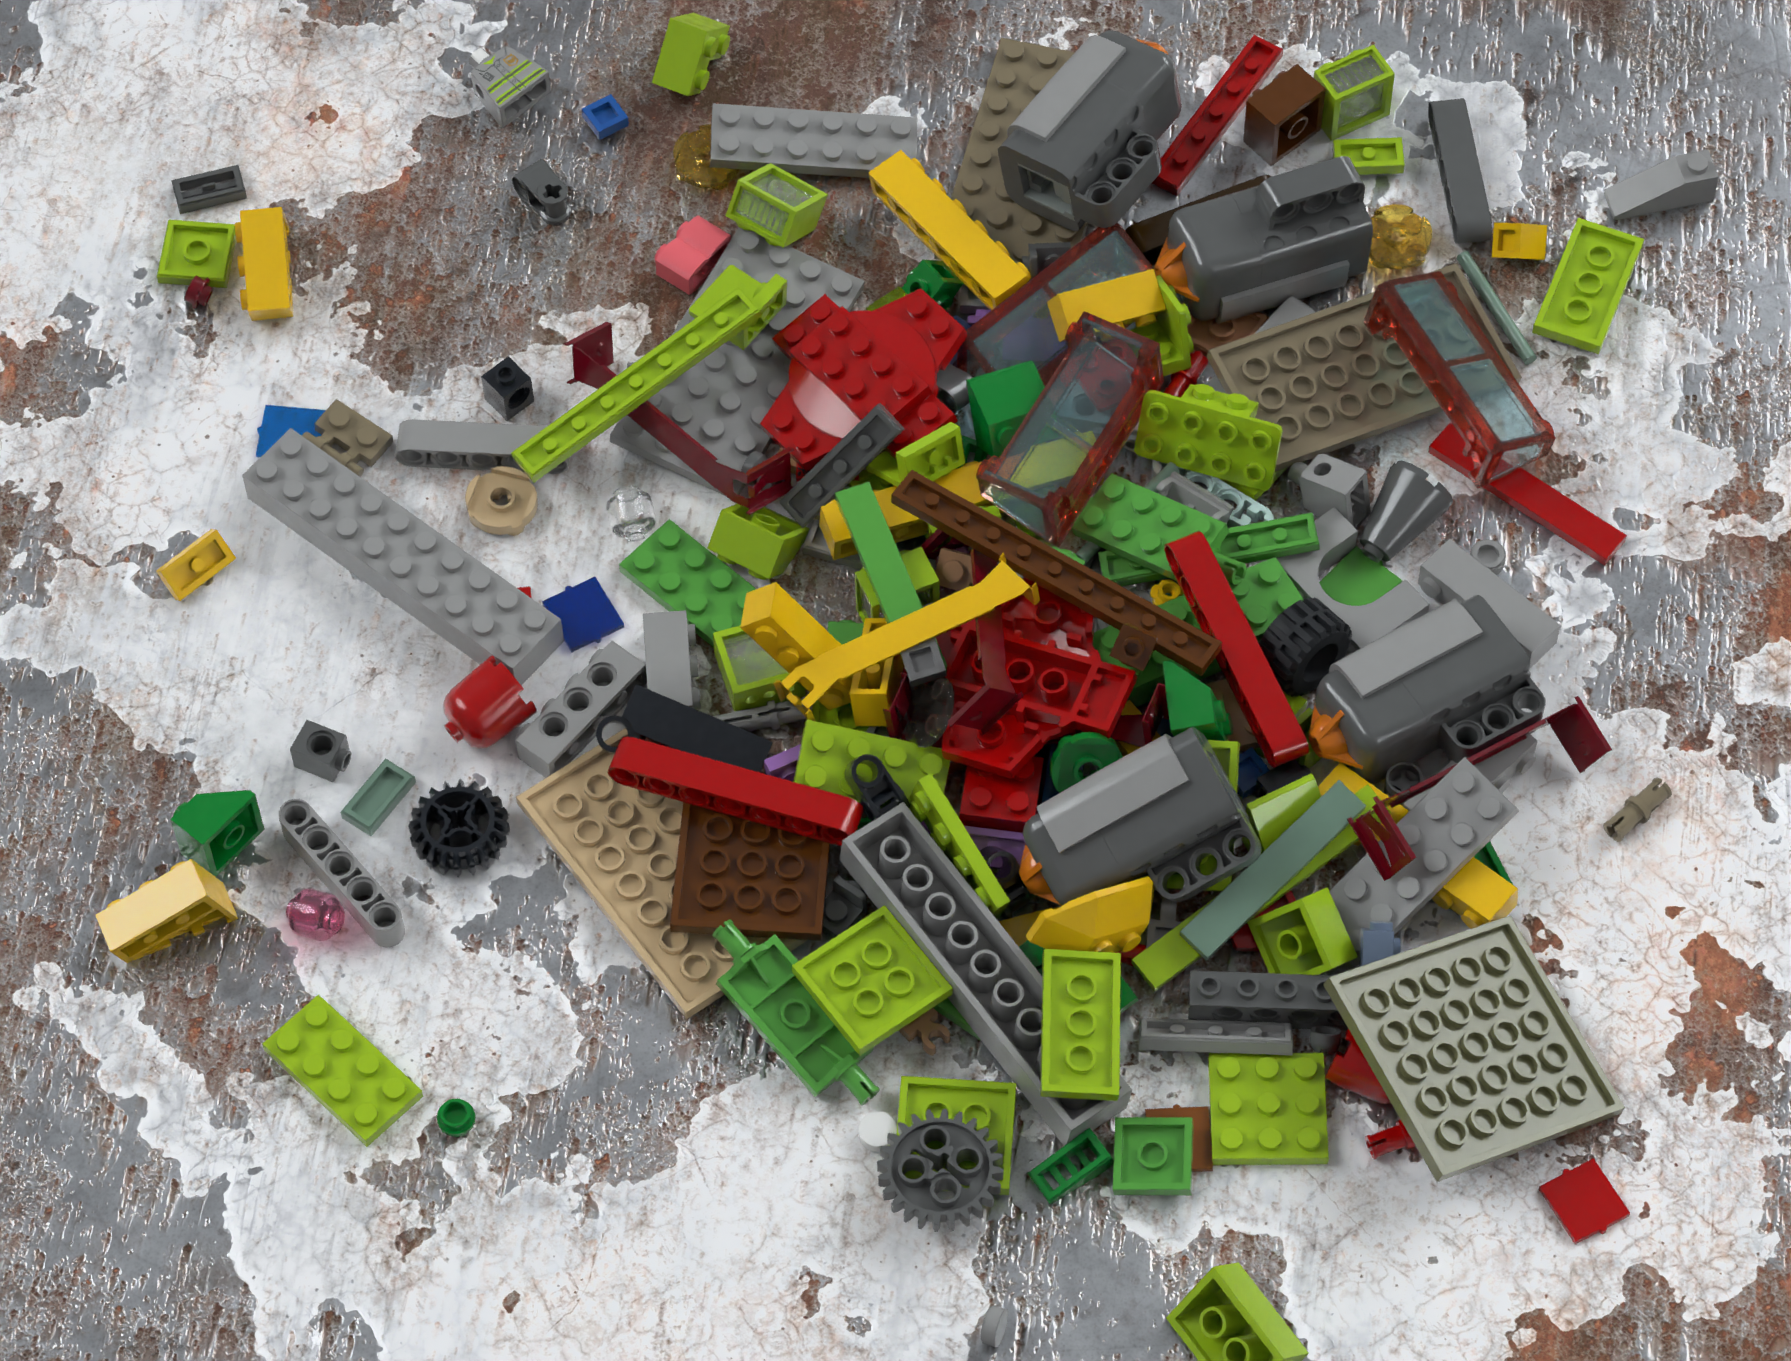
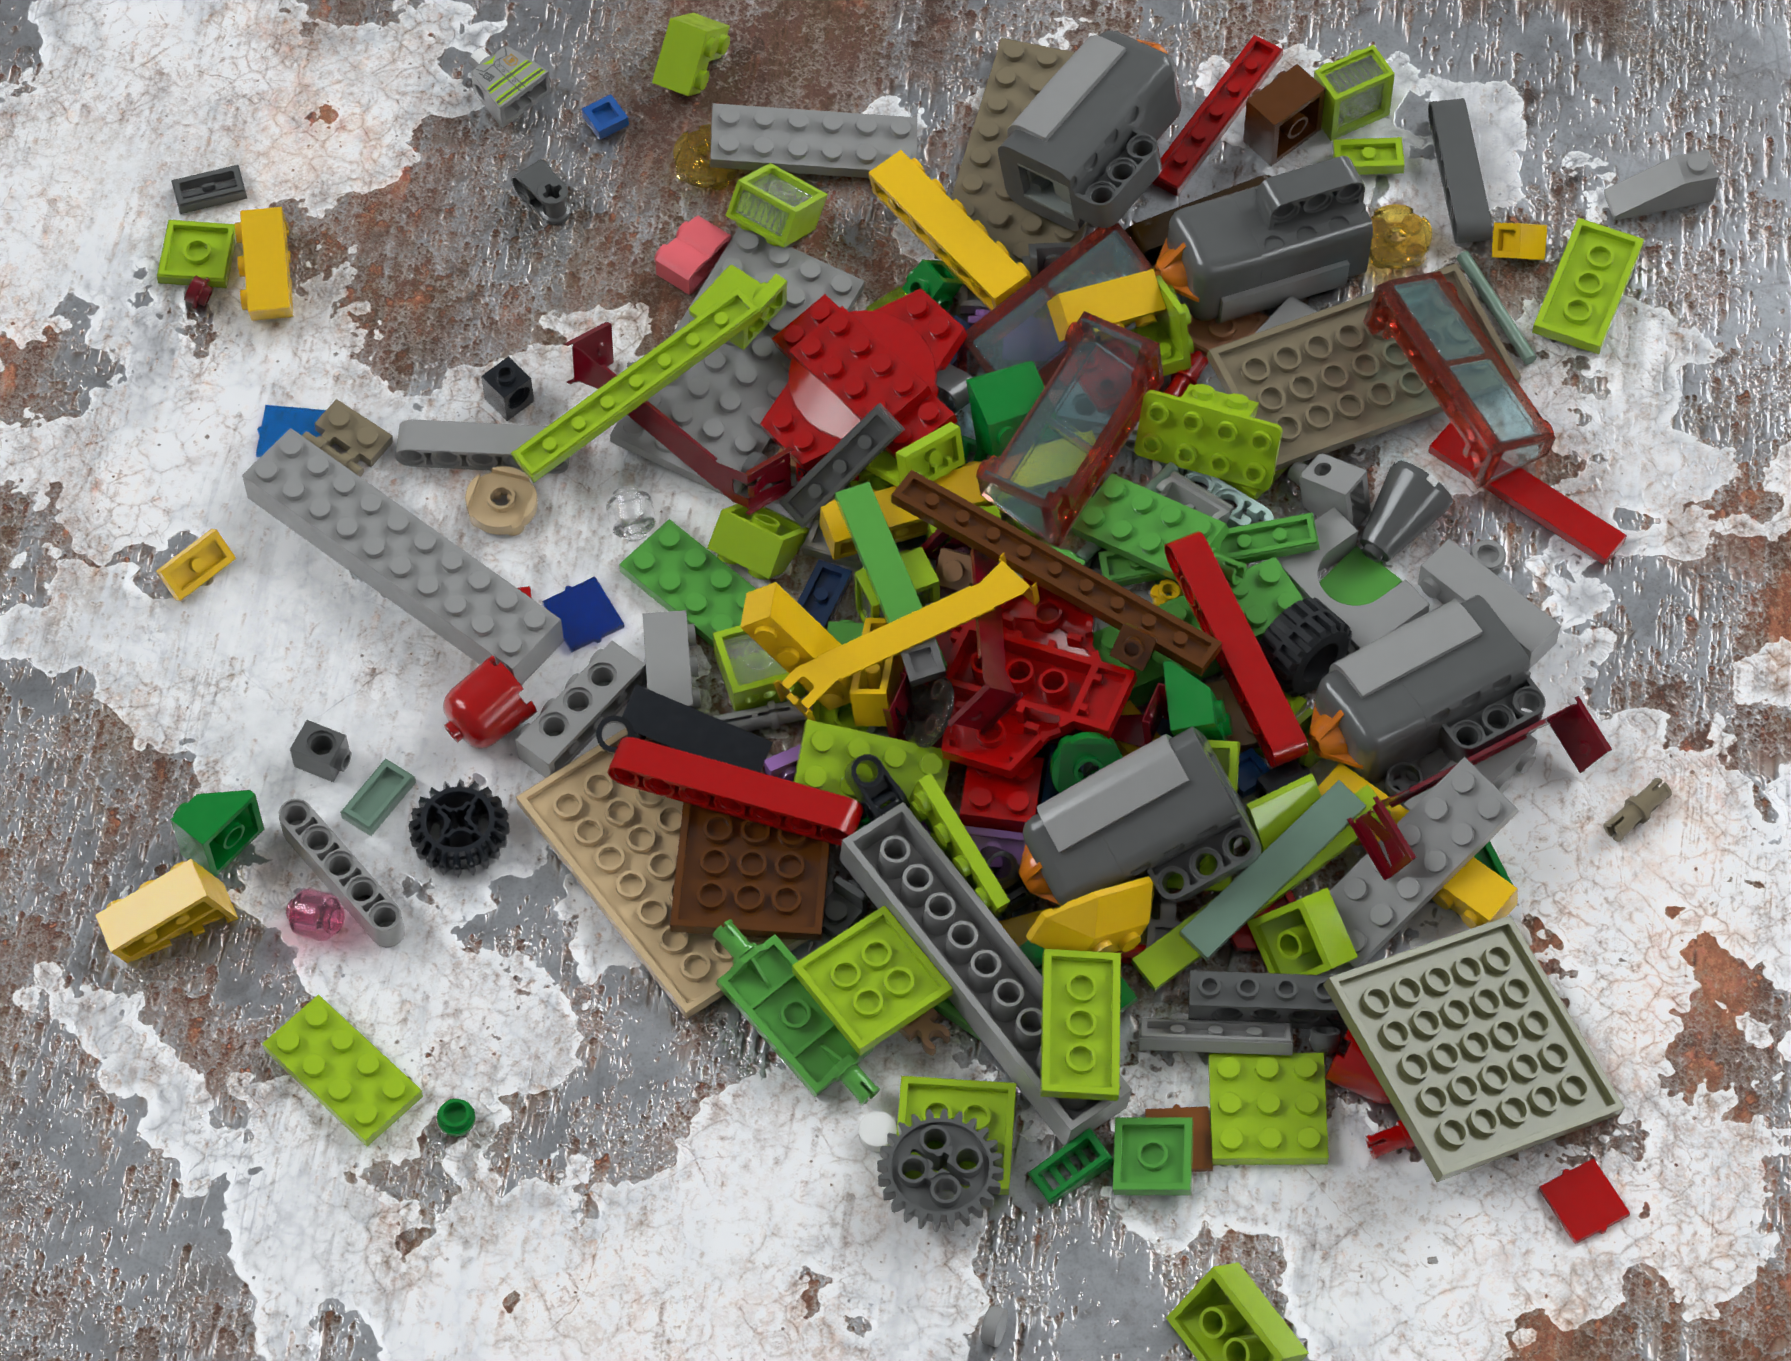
sand blue brick [1360,921,1401,966] -> none
none -> dark blue plate [797,559,852,630]

